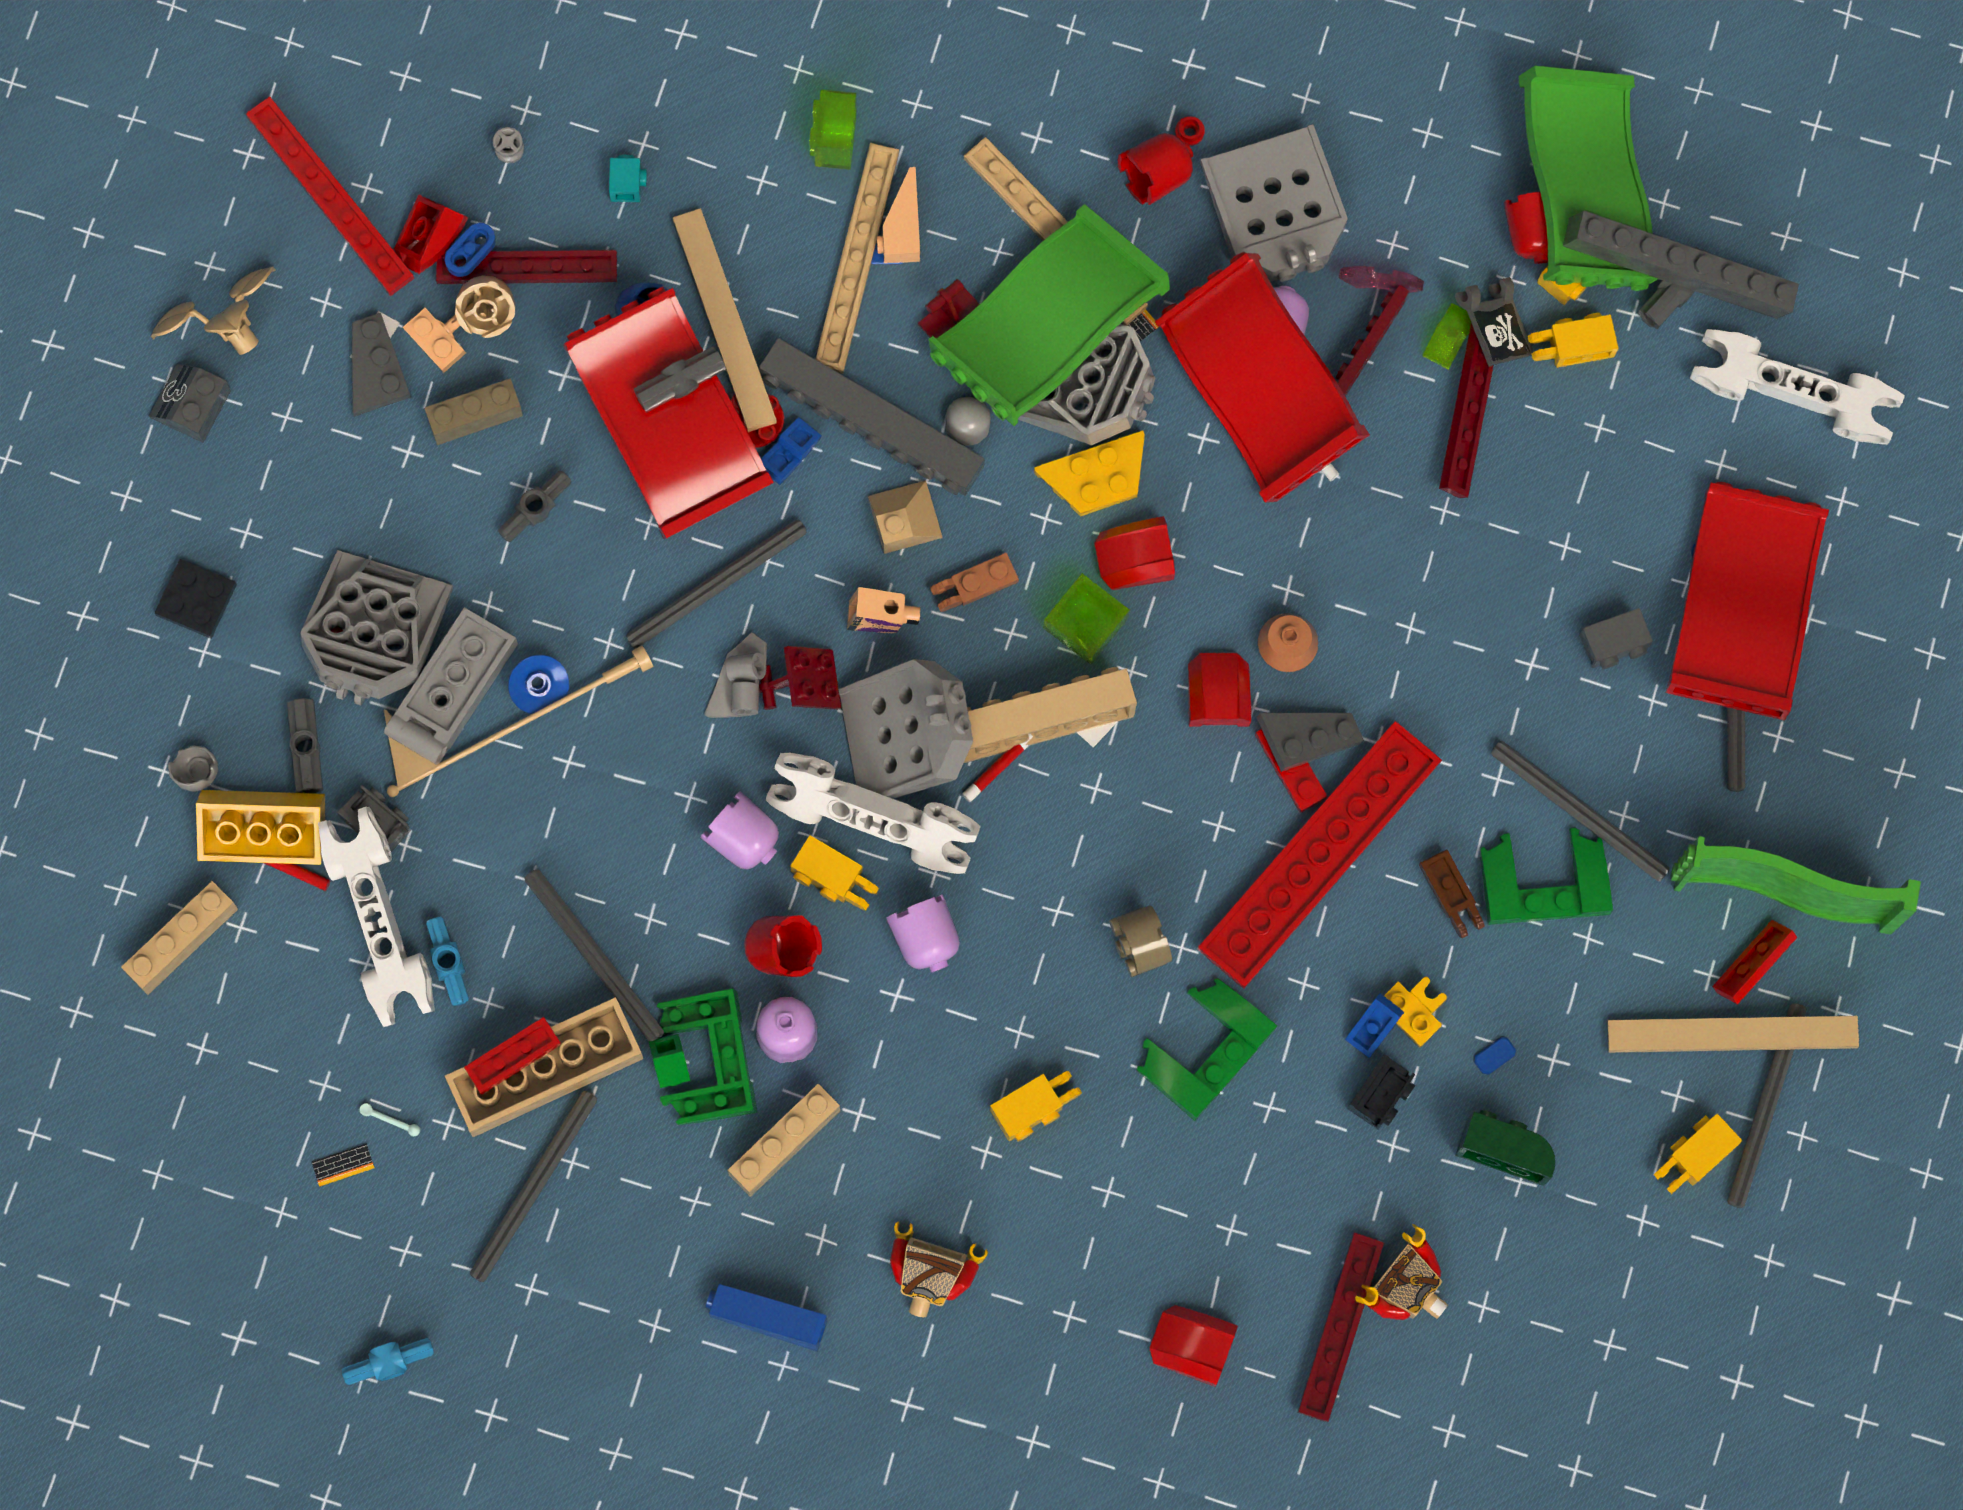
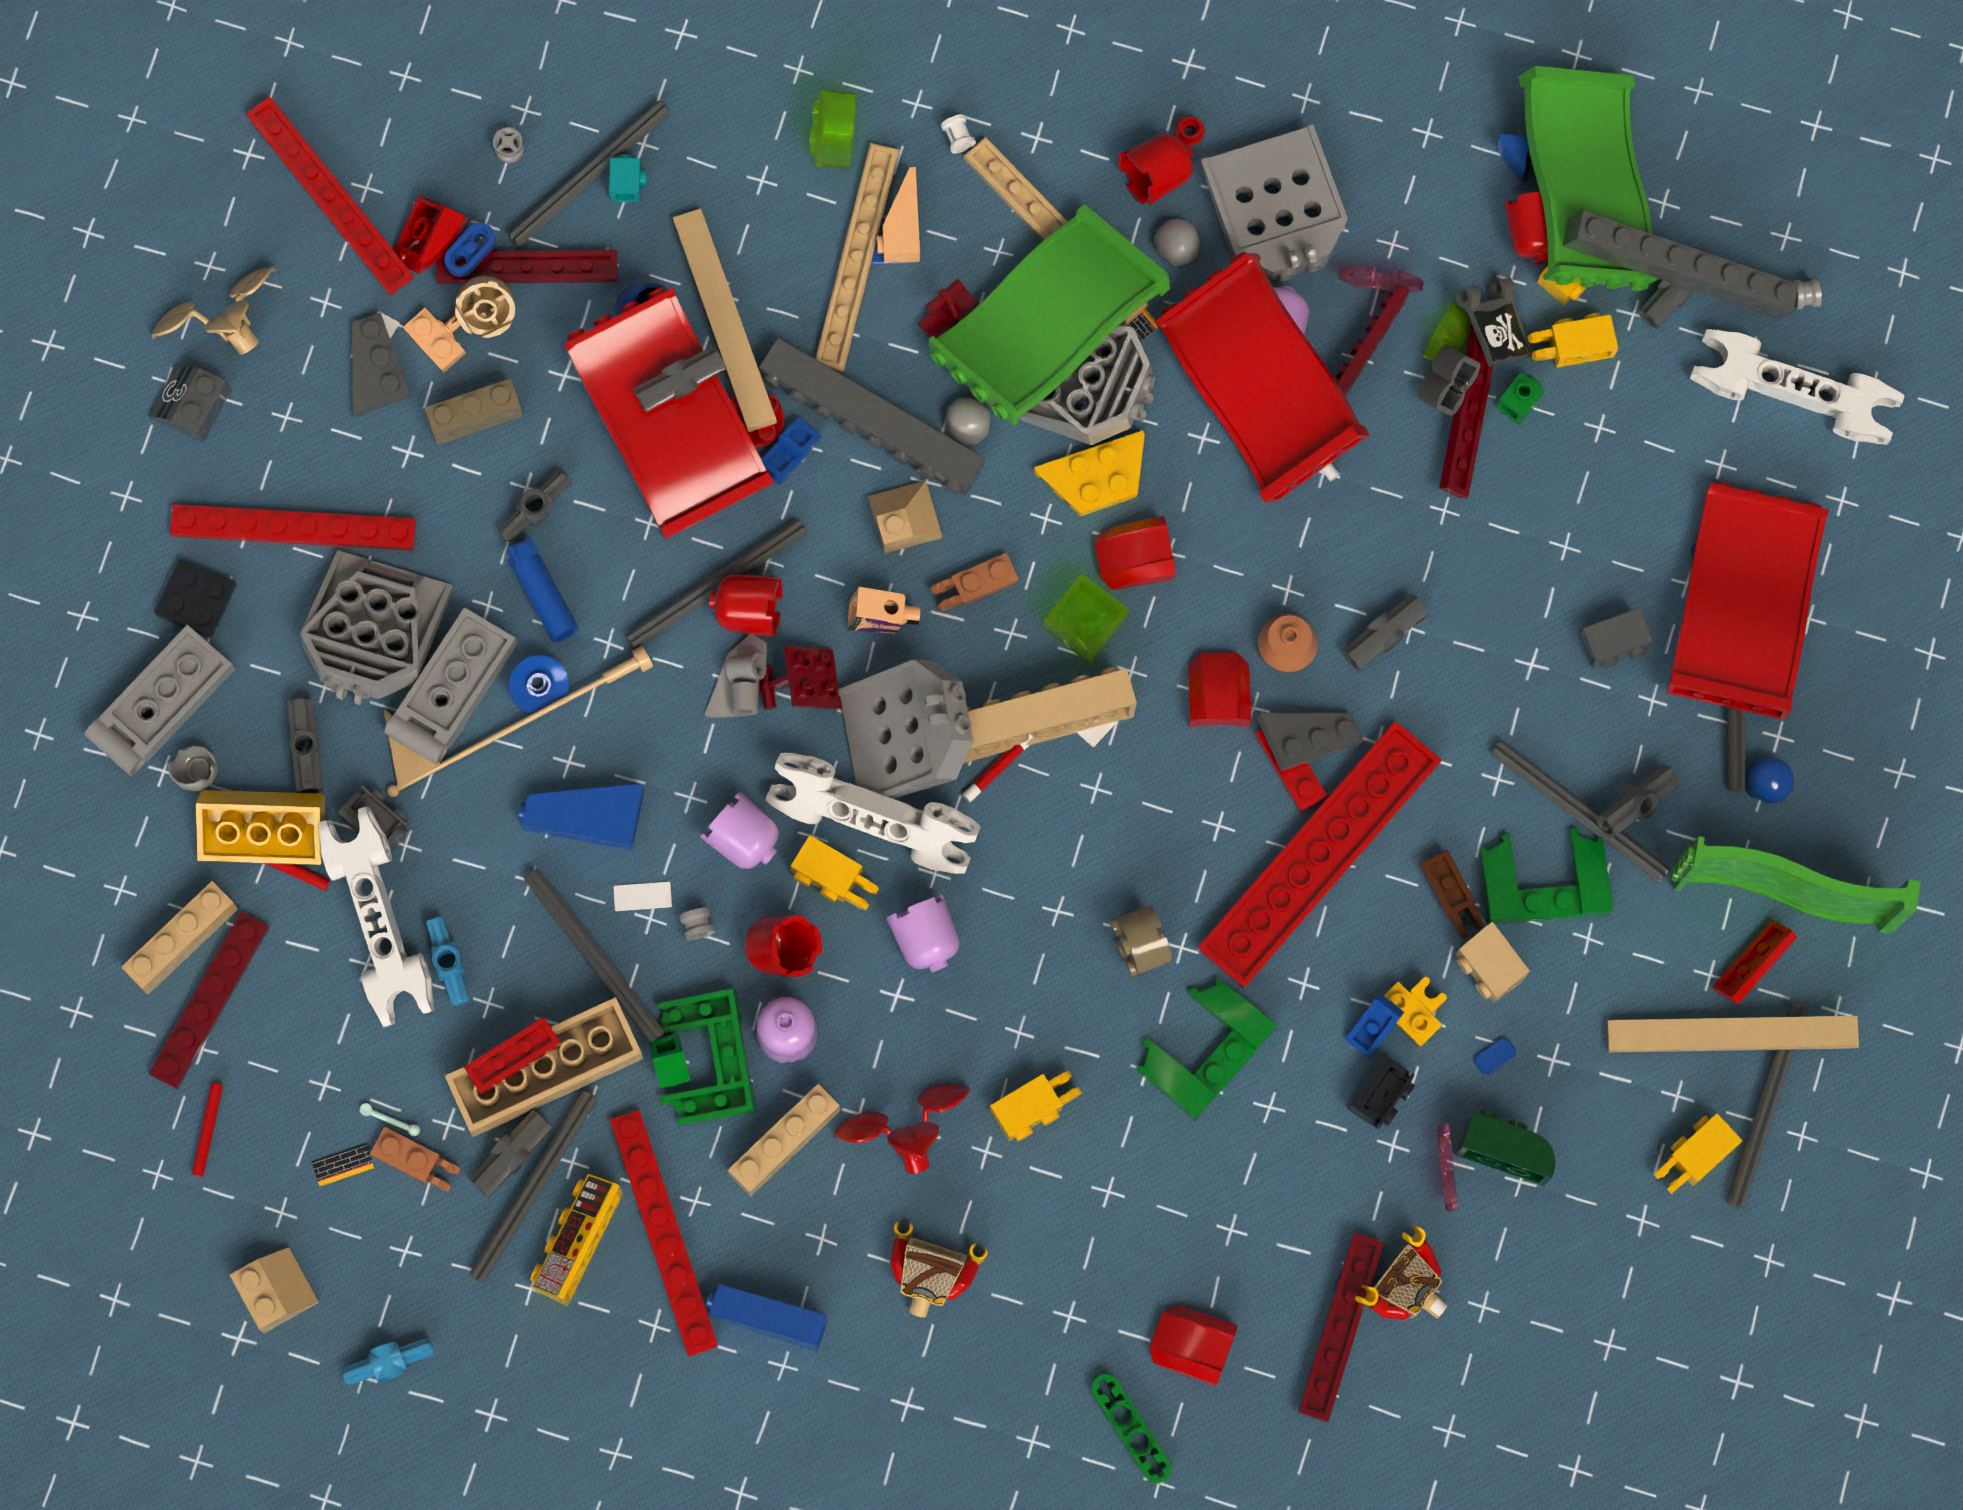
none -> light grey hinge [85,624,235,776]
none -> dark red plate [149,912,269,1090]
none -> red plate [170,504,416,551]
none -> red bar [191,1083,223,1177]
none -> tan slope [230,1248,319,1333]
none -> nougat hinge [370,1127,460,1192]
none -> dark grey piece [469,1110,553,1198]
none -> blue piece [505,538,579,643]
none -> dark grey axle [508,101,670,246]
none -> blue slope [518,784,644,851]
none -> slope [530,1174,623,1306]
none -> red plate [610,1110,718,1357]
none -> white sticker [613,882,672,911]
none -> light grey wheel [679,907,715,941]
none -> red cylinder [709,574,783,637]
none -> red plant [834,1084,970,1174]
none -> white bush [941,114,976,154]
none -> green beam [1091,1374,1171,1484]
none -> light grey hair [1154,219,1201,267]
none -> dark grey piece [1342,594,1429,671]
none -> dark grey brick [1417,344,1480,416]
none -> clear pink tile [1437,1124,1458,1211]
none -> tan slope [1456,922,1530,1003]
none -> blue slope [1496,133,1532,180]
none -> green brick [1496,372,1545,426]
none -> dark grey piece [1596,764,1680,838]
none -> blue hair [1745,757,1795,804]
none -> light grey wheel [1792,277,1822,310]

